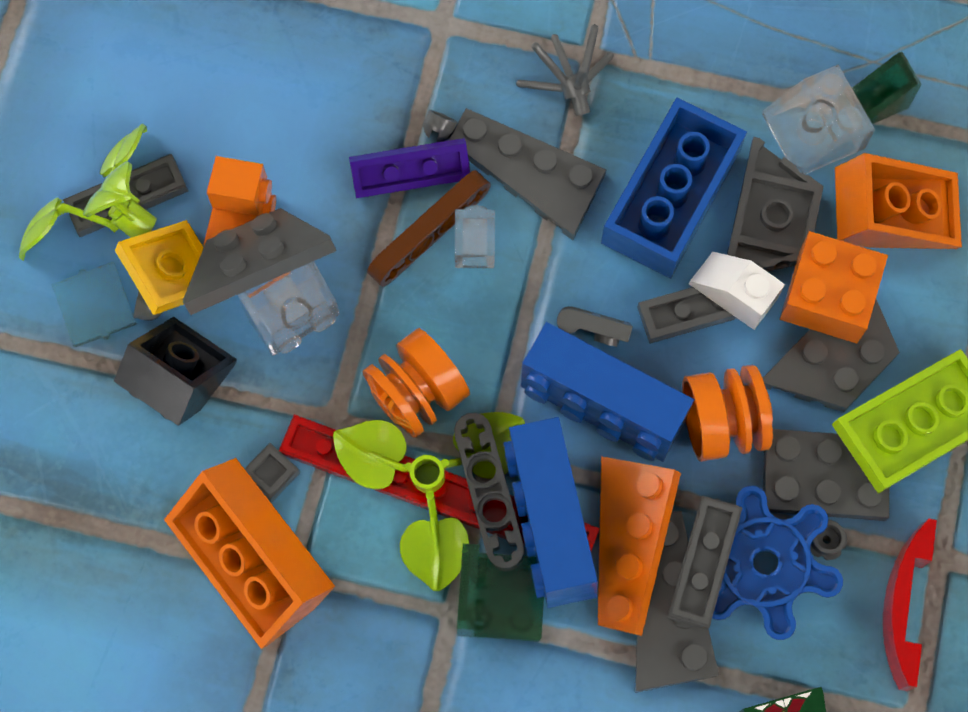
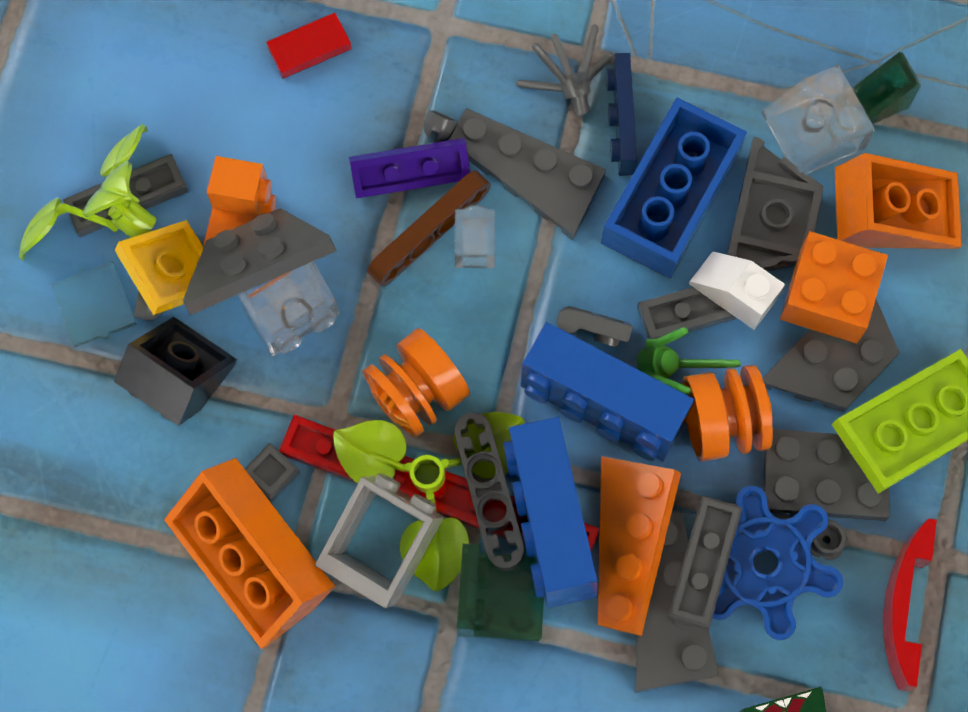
none -> red tile [266,12,352,79]
none -> light grey window [315,473,444,609]
none -> dark blue plate [606,53,637,176]
none -> bright green plant [637,327,741,395]

